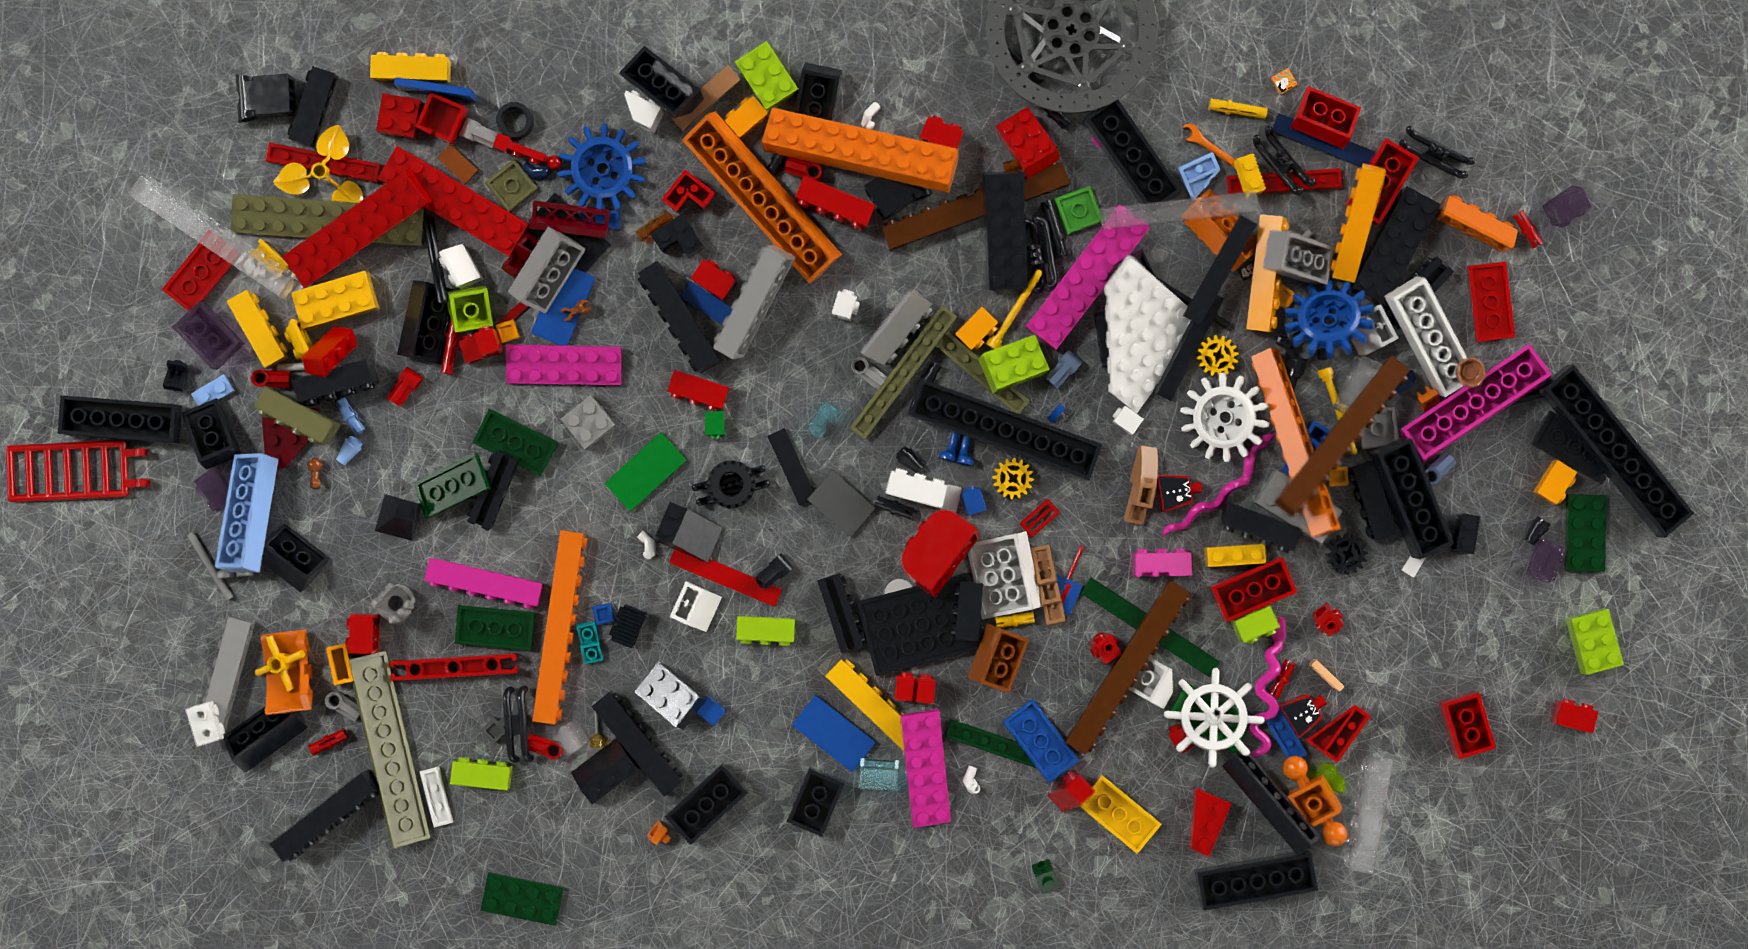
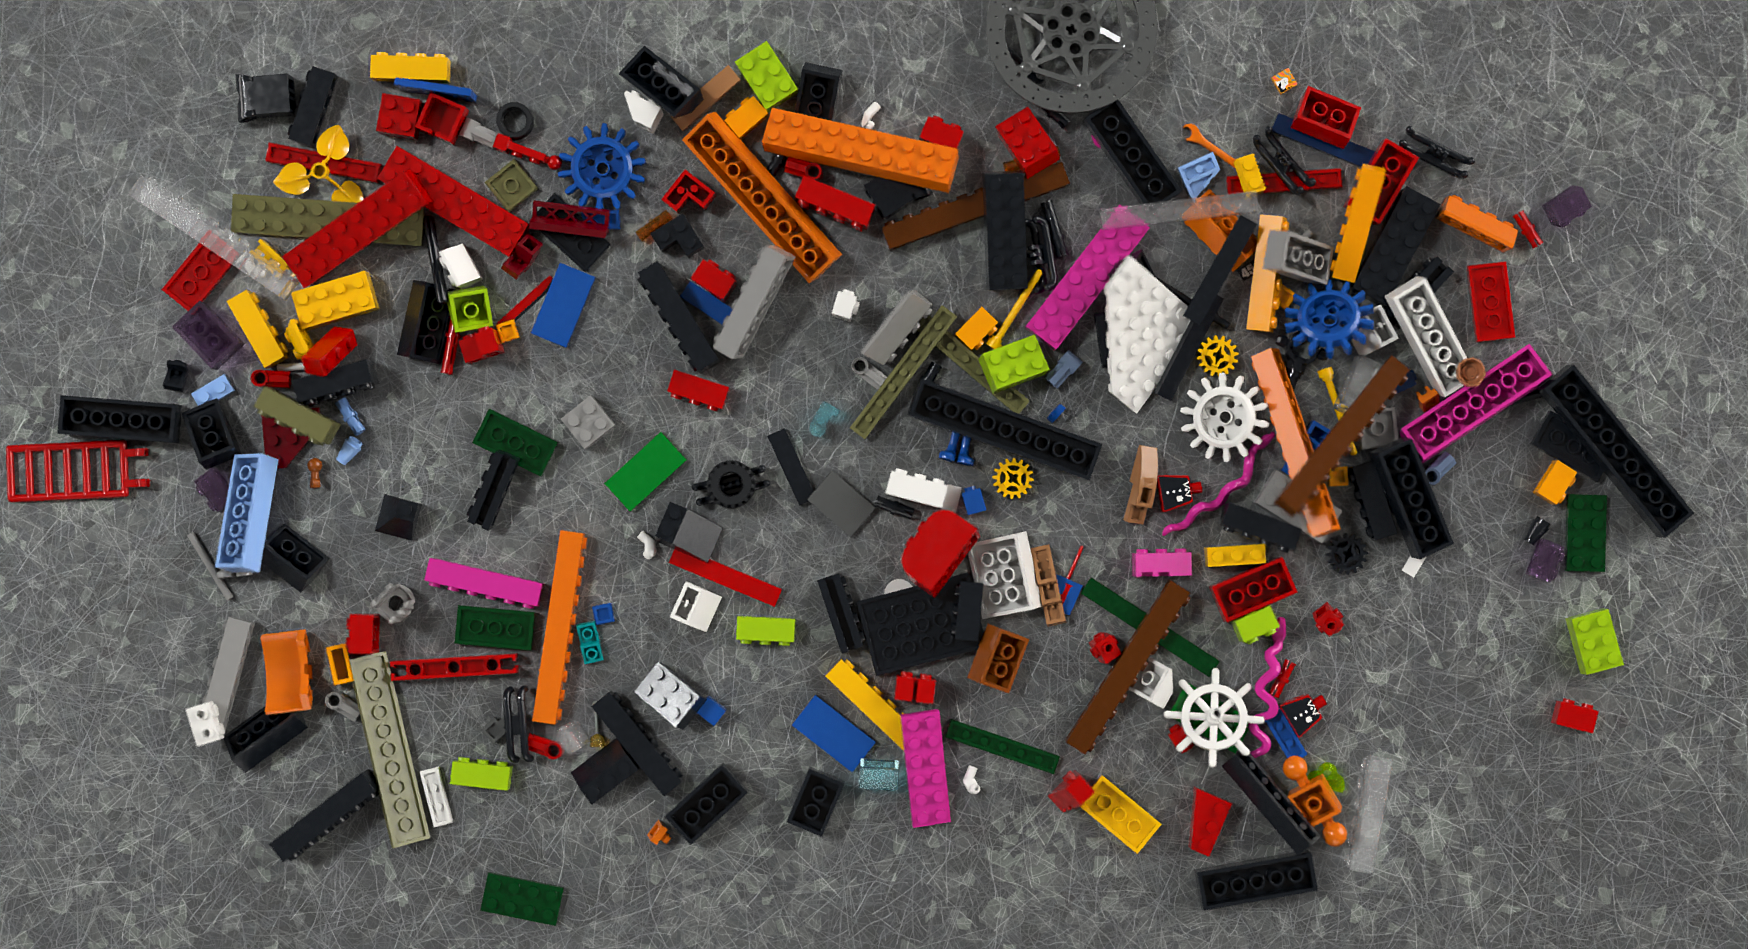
yellow bar [255,635,305,691] -> none
red pin [308,728,349,756] -> none
red piece [387,367,424,407] -> none
dark green plate [413,453,491,518] -> none
dark orange tile [437,144,478,185] -> none
dark pink plate [506,344,622,385] -> none
light grey brick [508,227,586,314] -> none
dark blue arm [522,161,551,179] -> none
dark orange arm [560,299,591,321] -> none
black brick [609,604,648,649] -> none
green brick [705,412,725,439] -> none
black piece [755,553,794,590] -> none
black cone [895,446,924,473] -> none
yellow pin [995,611,1035,628] -> none
blue tile [1002,699,1079,784] -> none
red tile [1019,498,1060,538] -> none
dark green bracket [1031,859,1060,894] -> none
bright green tile [1054,186,1103,235] -> none
white brick [1113,406,1144,435] -> none
yellow pin [1208,98,1268,120] -> none
red wedge [1305,705,1371,764] -> none
light nougat tile [1309,659,1345,691] -> none
red brick [1438,691,1496,759] -> none
black brick [1451,513,1480,554] -> none

